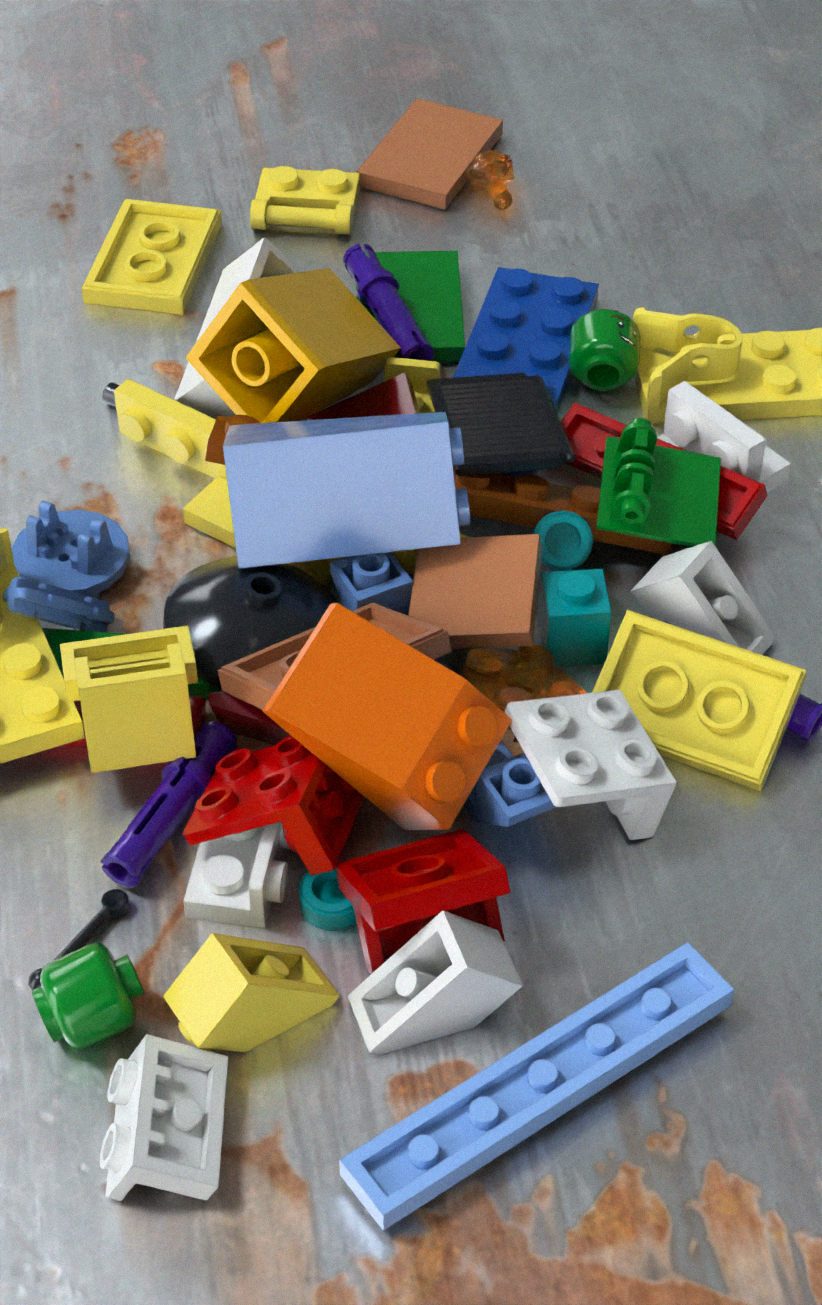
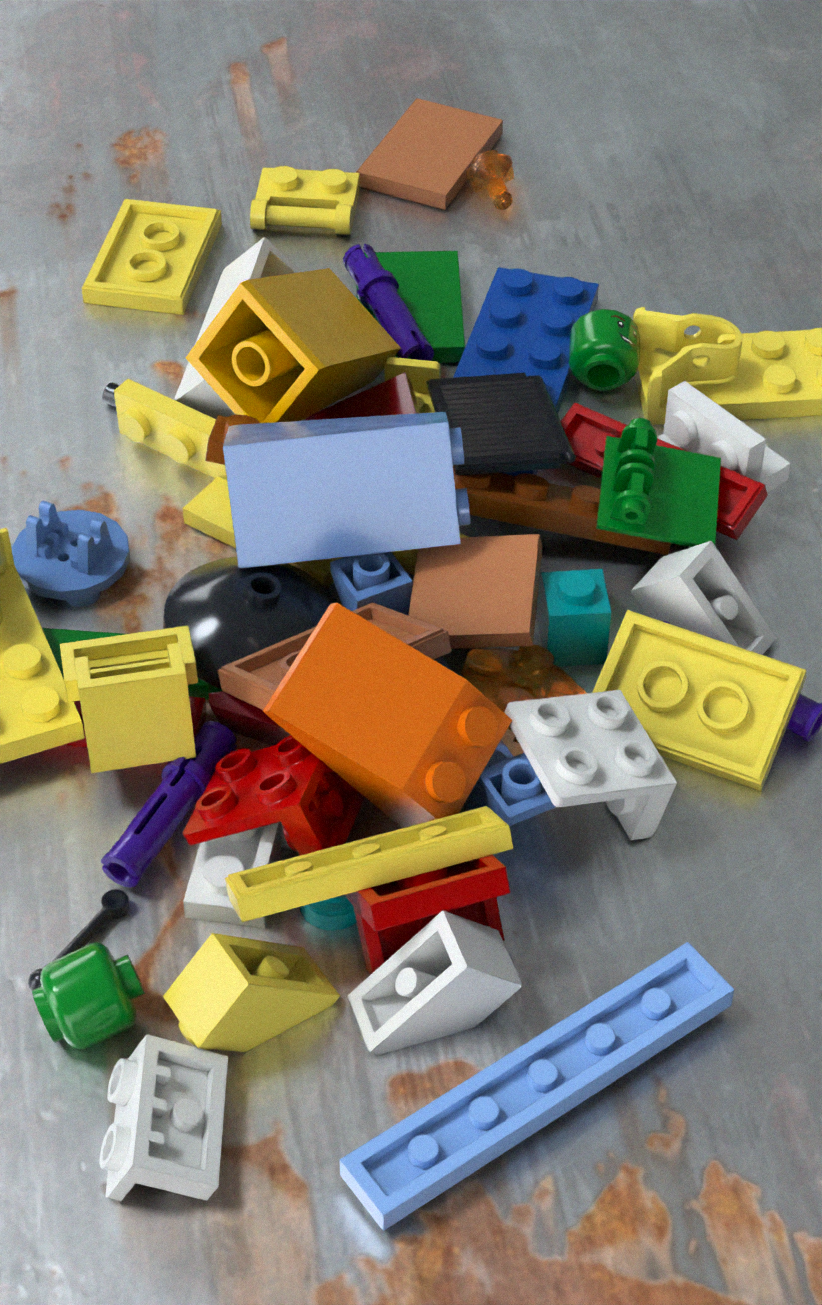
medium blue axle [3,576,114,632] -> none
teal tile [533,511,593,570] -> none
none -> light yellow tile [225,806,514,922]

